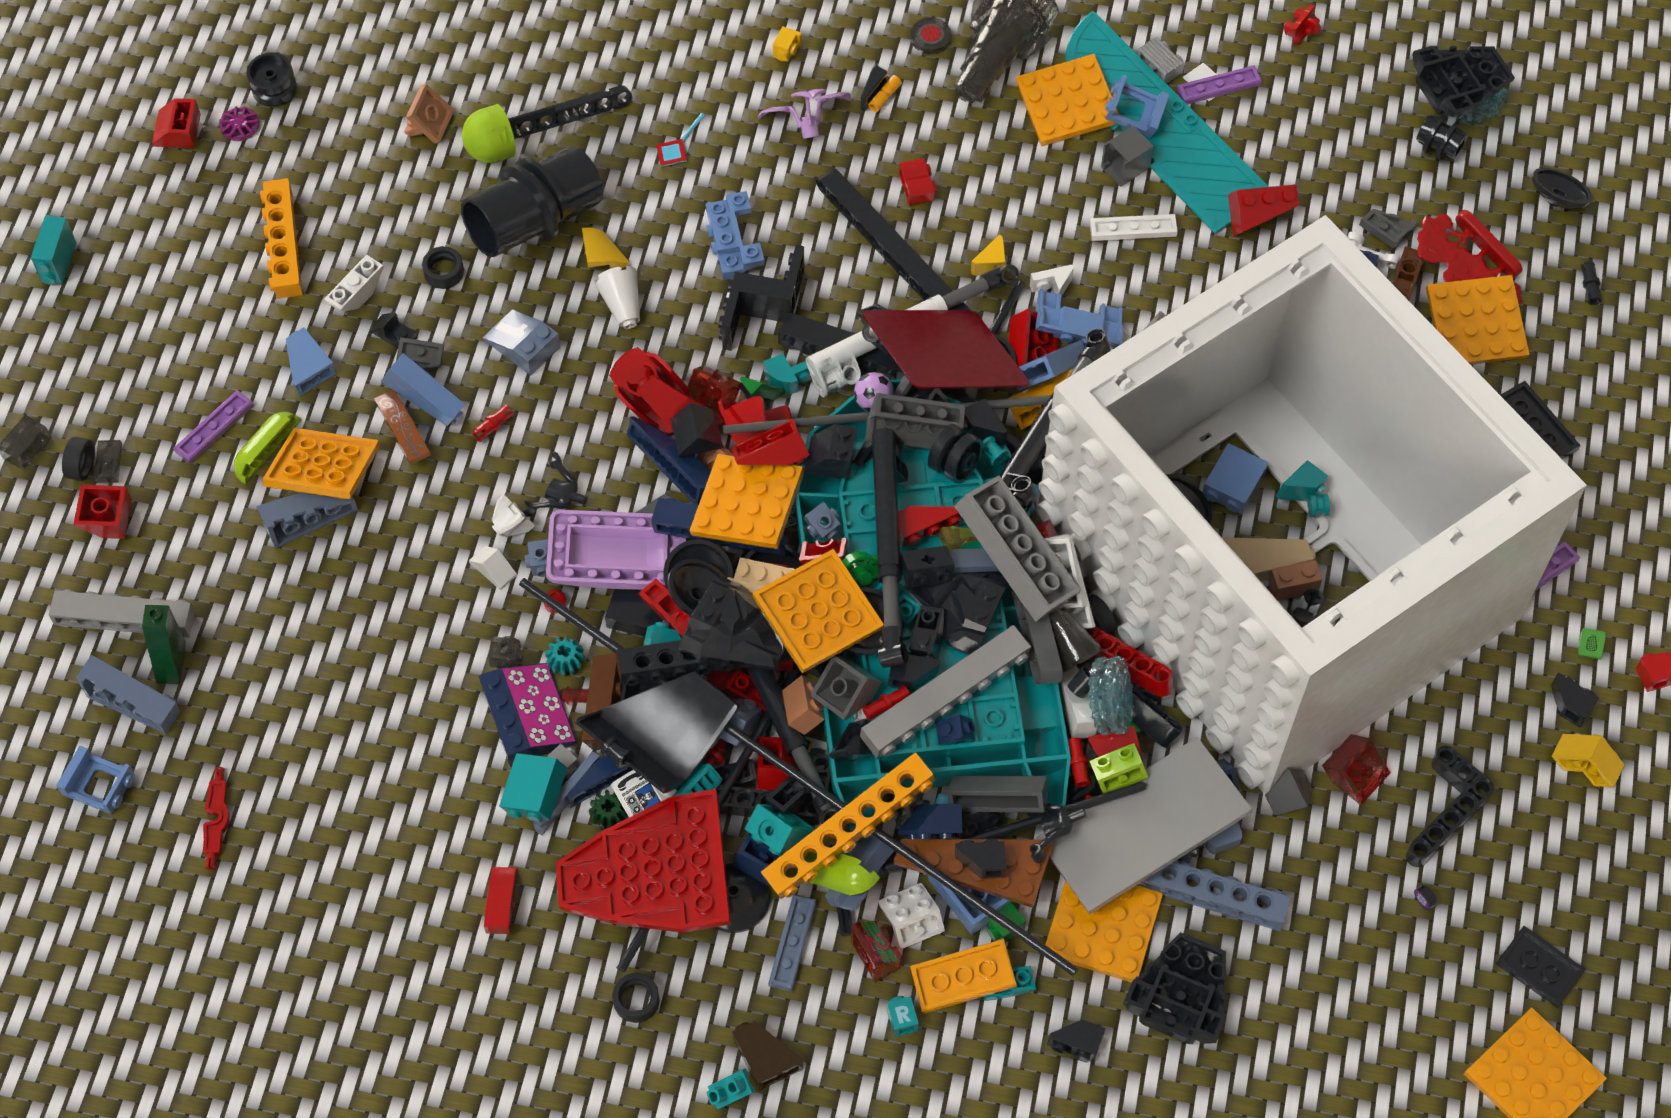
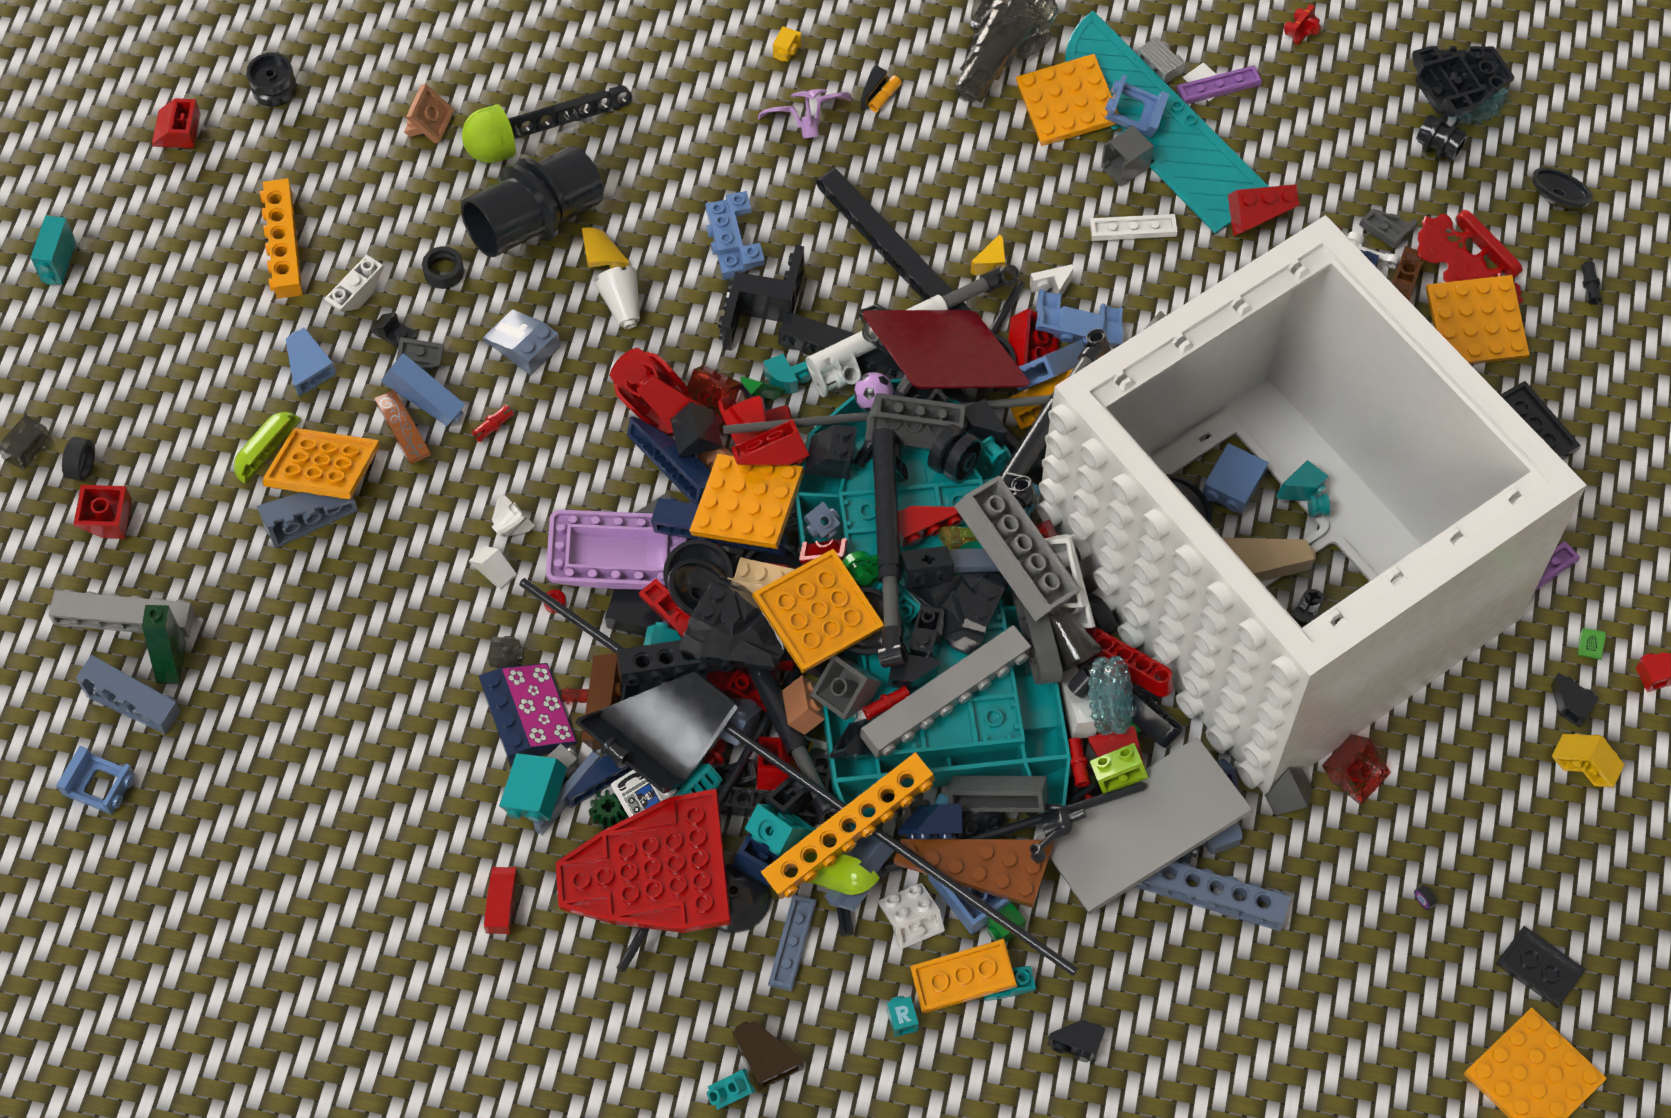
clear smoke plate [94,440,122,483] -> none
medium lavender tile [173,390,254,464] -> none
red piece [203,767,230,870] -> none
magenta wheel [219,106,259,141] -> none
black piece [520,452,588,517] -> none
sand blue brick [525,539,548,577] -> none
teal gear [545,636,585,677] -> none
black tyre [612,973,660,1023] -> none
piece [656,113,704,167] -> none
clear red slope [851,920,902,983] -> none
red brick [898,158,937,205] -> none
tile [911,17,951,54] -> none
dark blue bracket [935,714,975,746] -> none
black slope [955,839,1006,879] -> none
light orange plate [1045,881,1163,983] -> none
black wedge [1123,932,1226,1044] -> none
nougat piece [1268,560,1323,601] -> none
black beam [1406,745,1494,867] -> none

